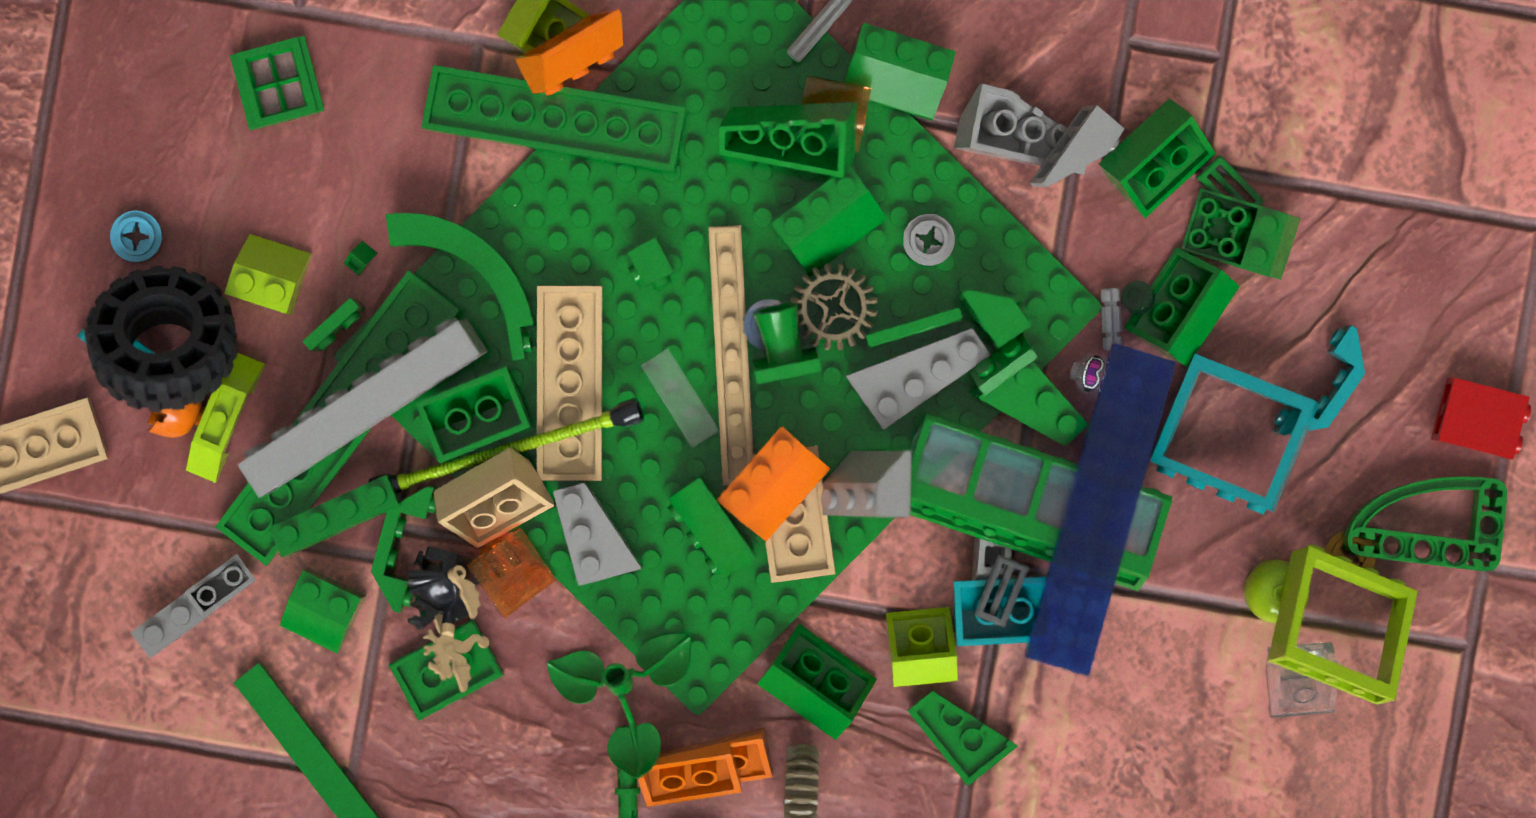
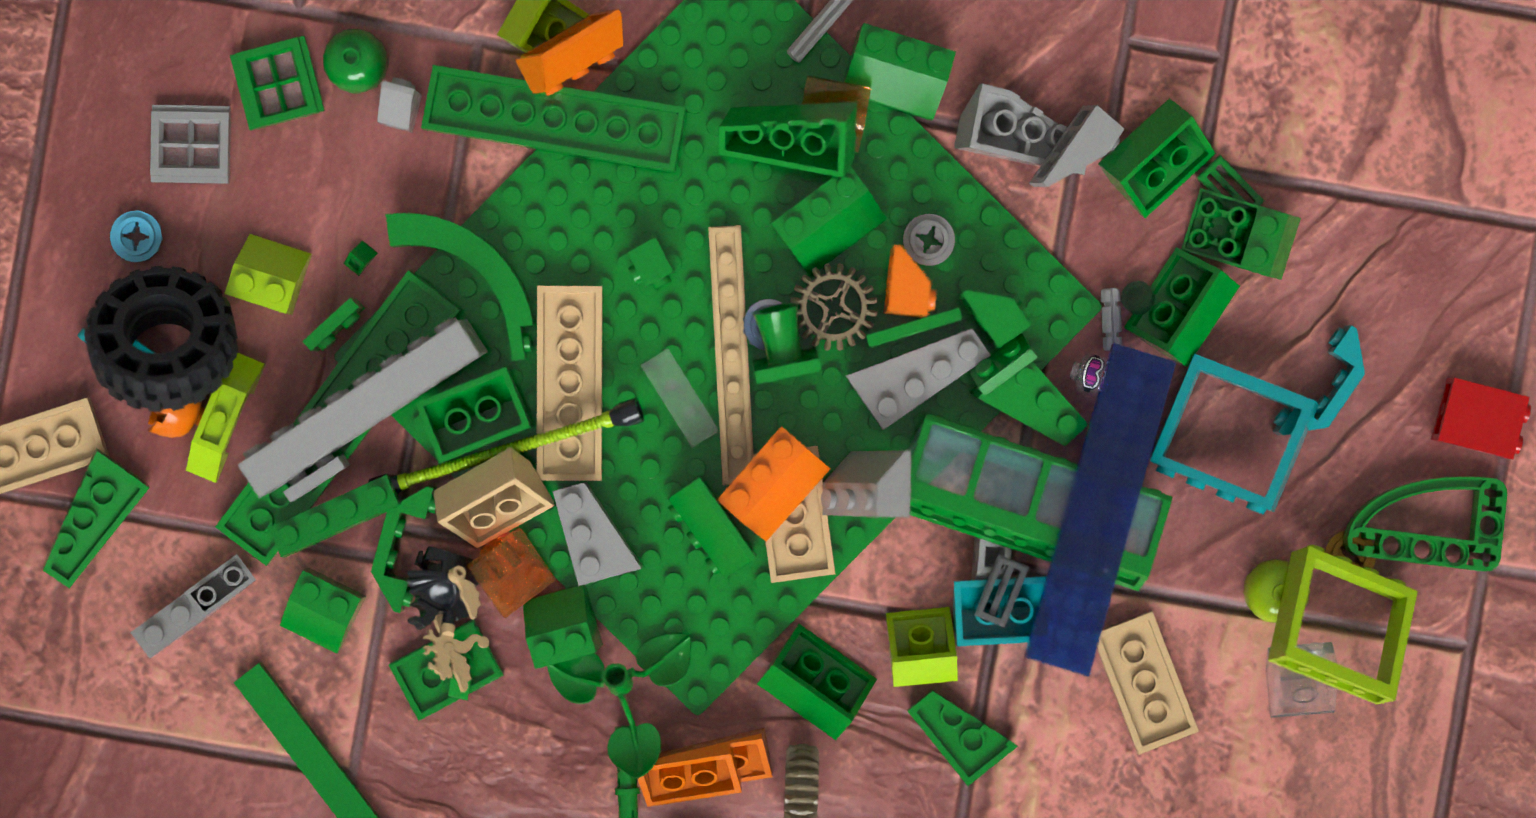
none -> green wing [42,448,150,588]
none -> light grey piece [150,105,231,184]
none -> light grey plate [284,453,350,503]
none -> green cylinder [323,28,389,94]
none -> light grey slope [377,77,422,133]
none -> green piece [448,674,473,701]
none -> green slope [523,584,603,669]
none -> orange slope [884,245,936,318]
none -> tan plate [1091,610,1199,755]

